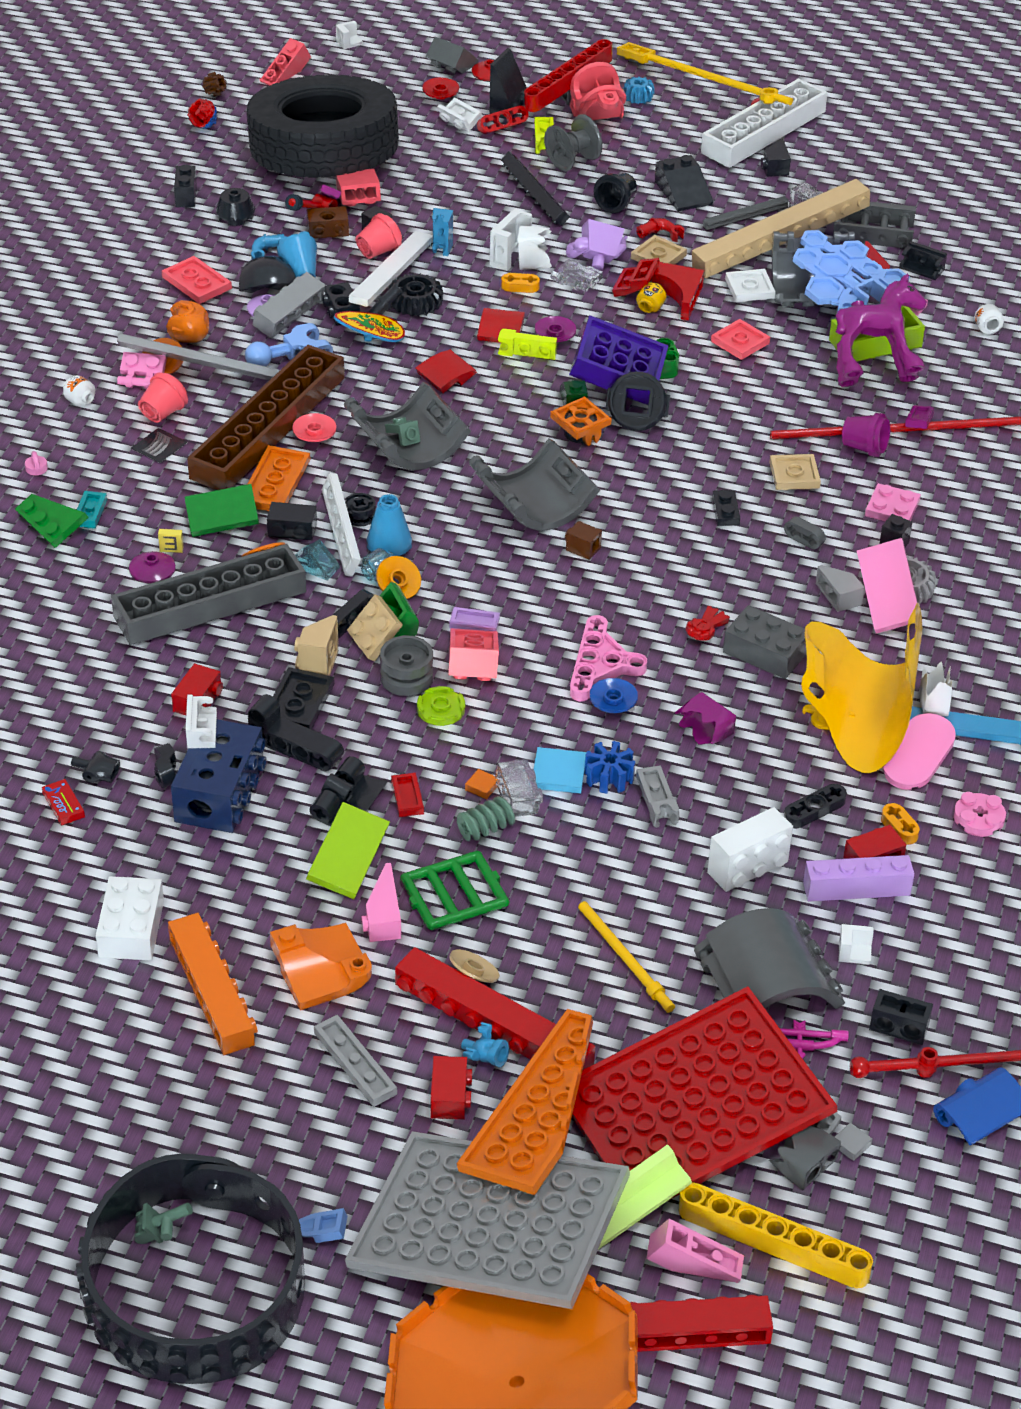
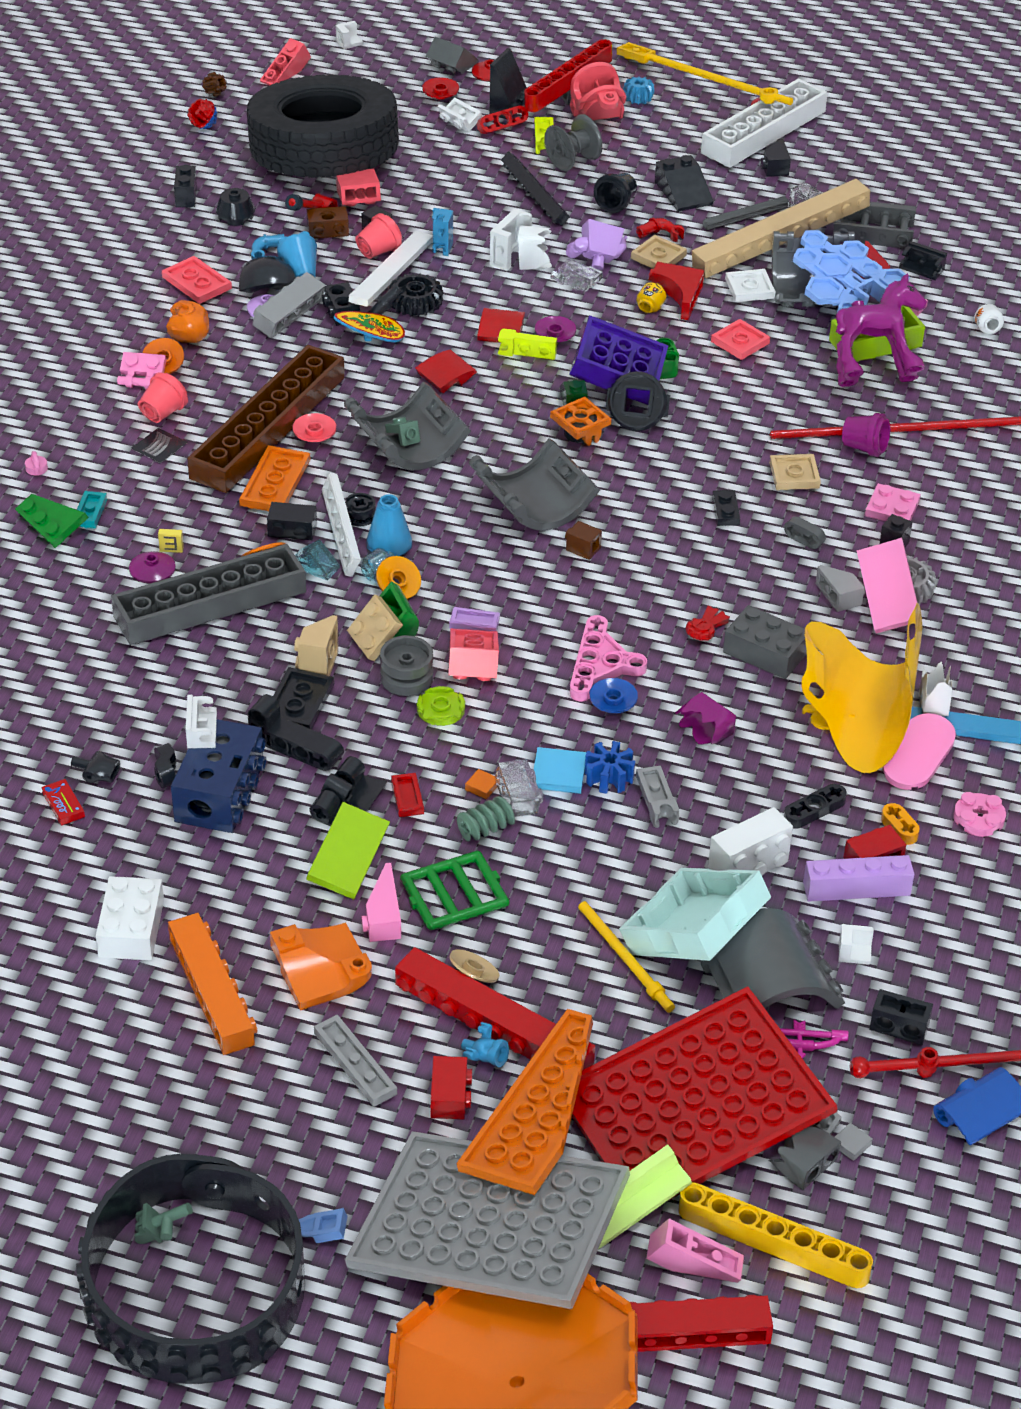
white head [63,375,95,407] -> none
light grey tile [117,333,280,380] -> none
red brick [171,663,223,715] -> none
green tile [185,484,259,537] -> none
light blue piece [245,323,333,367] -> none
magenta tile [317,184,341,200] -> none
black beam [333,589,374,639] -> none
light orange beam [501,273,540,293] -> none
red slope [612,258,660,297] -> none
magenta tile [905,405,934,429] -> none
none -> light aqua tile [619,868,771,961]

